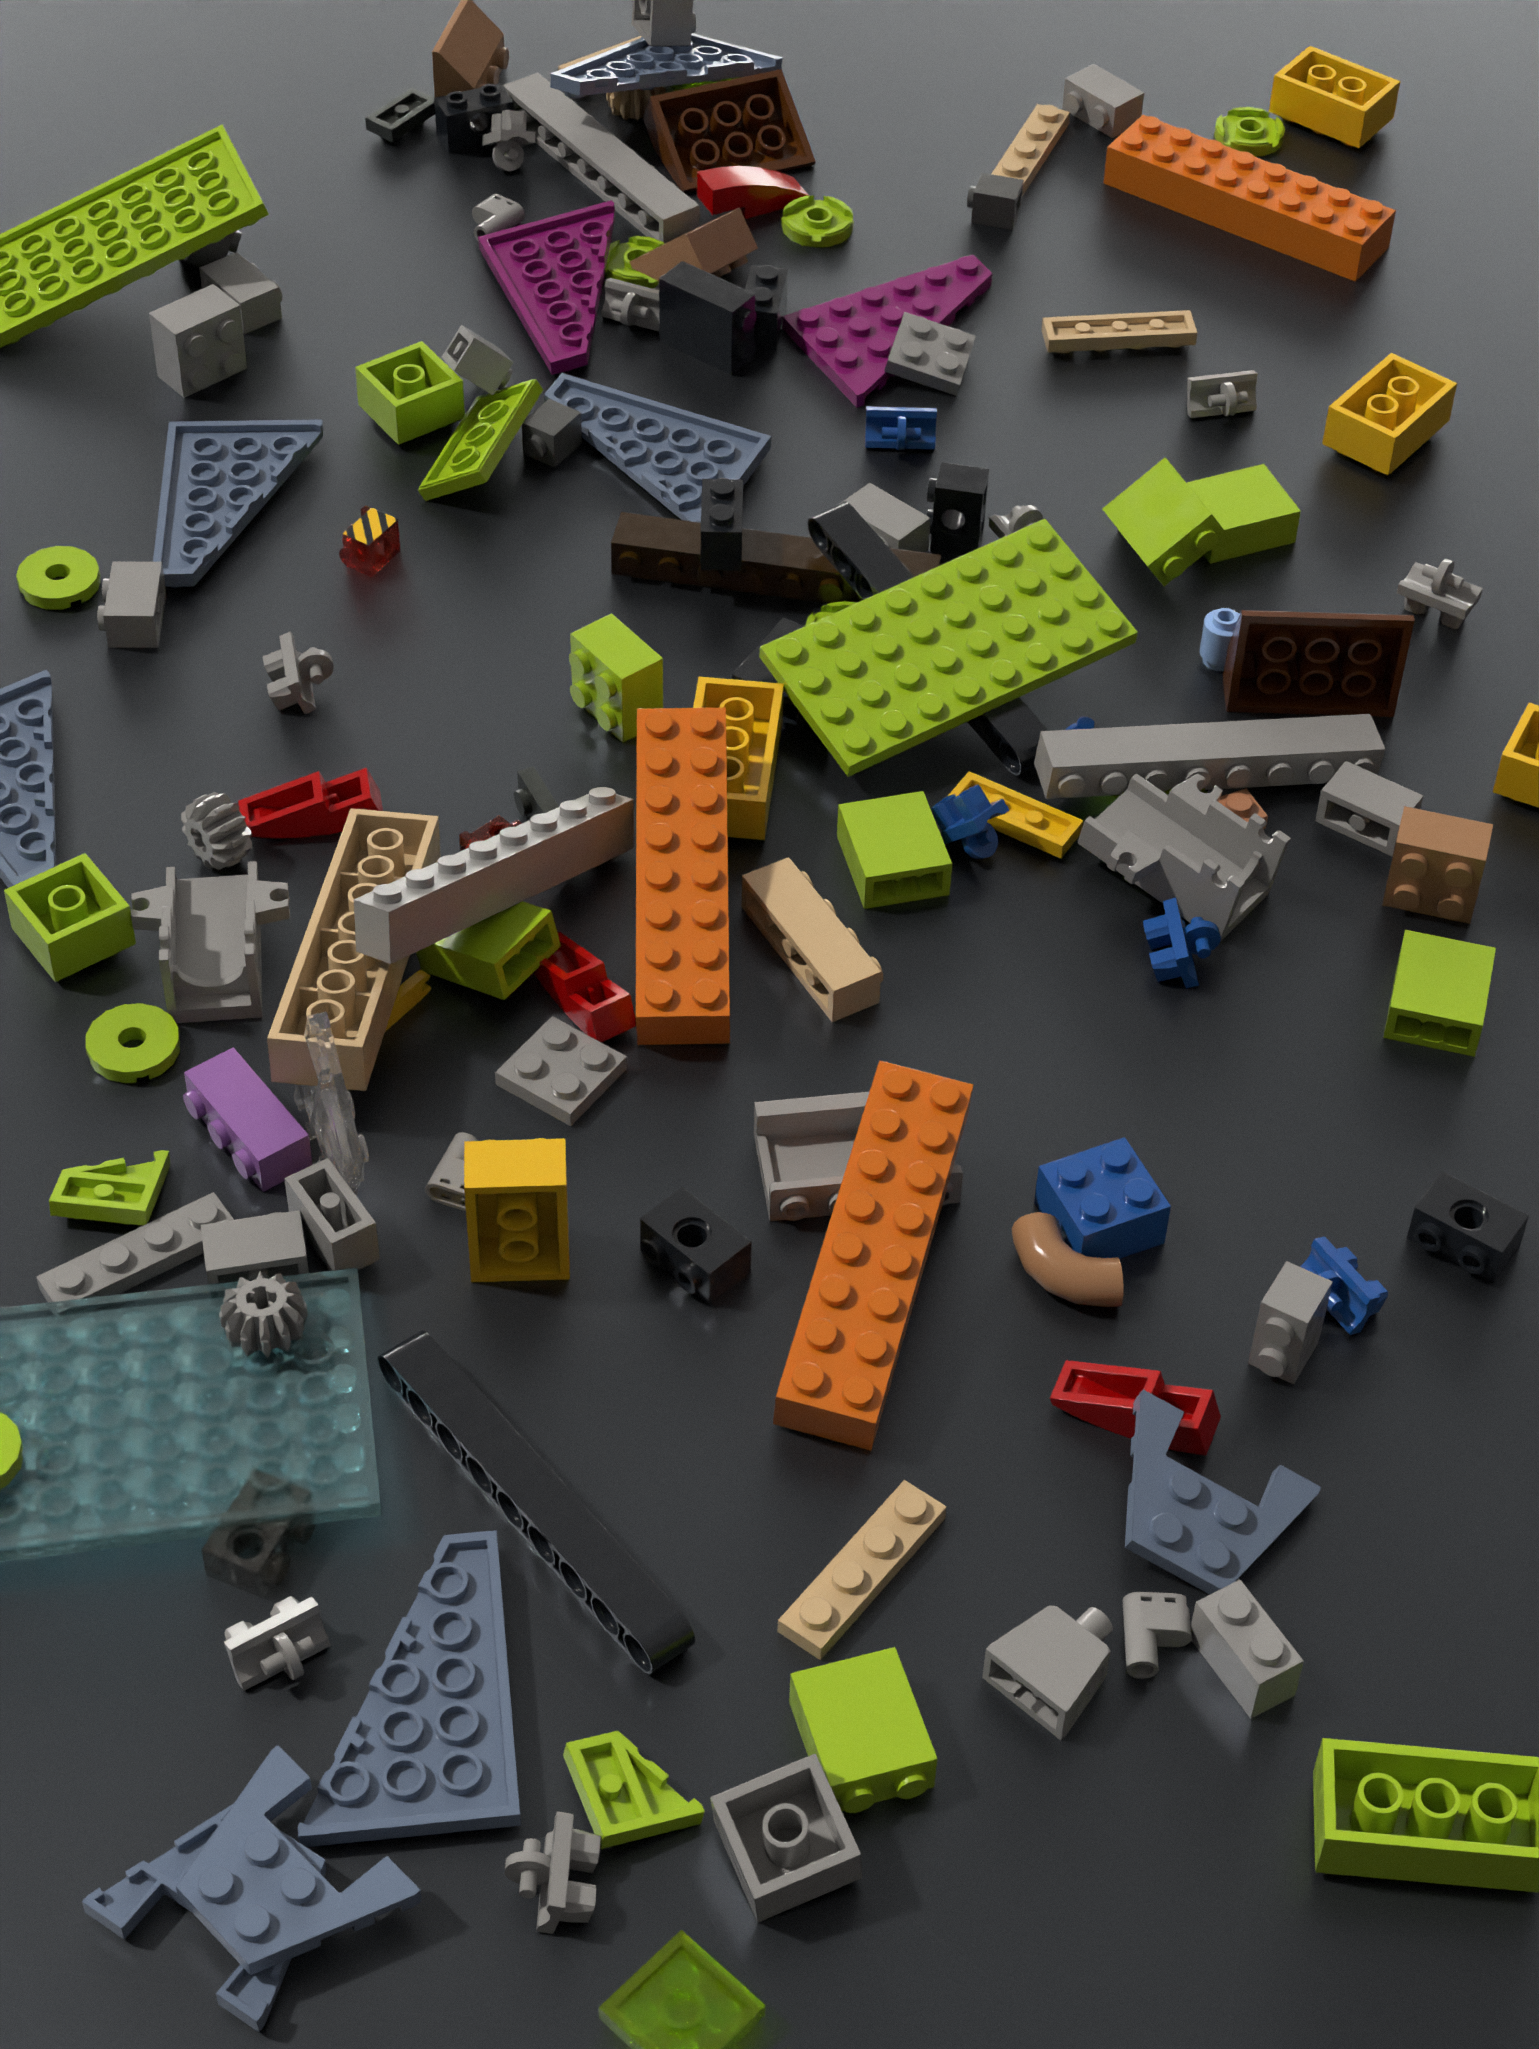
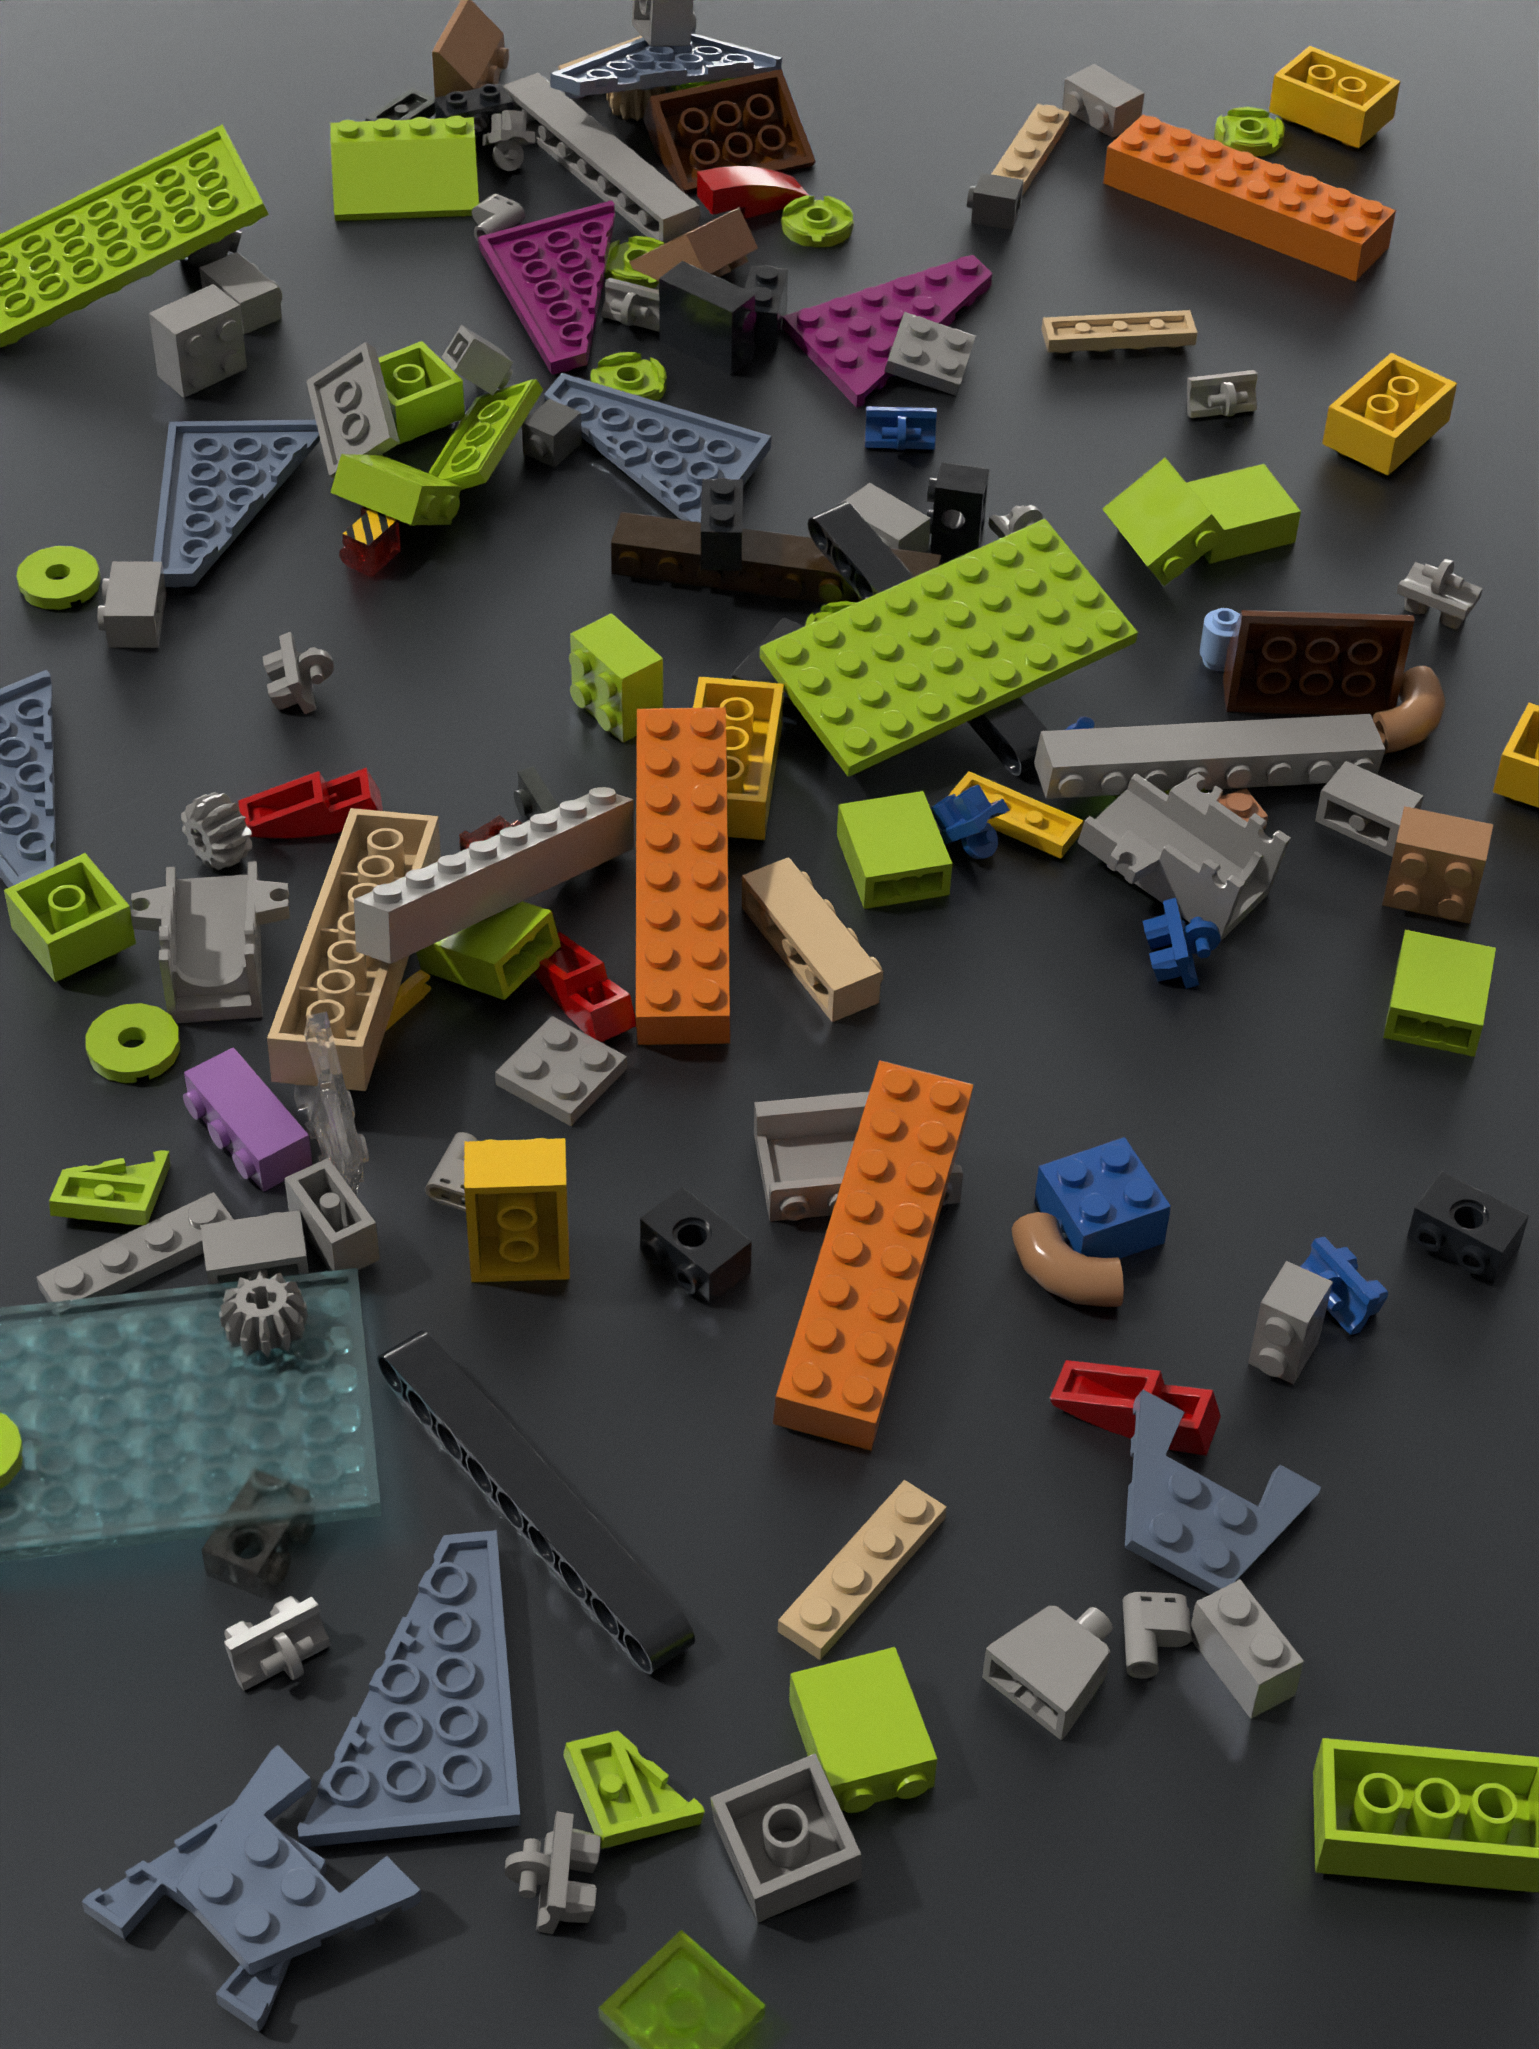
none -> light grey plate [306,342,400,478]
none -> lime slope [330,116,479,221]
none -> lime brick [331,454,462,525]
none -> lime tile [590,352,667,401]
none -> medium nougat cylinder [1373,666,1446,754]

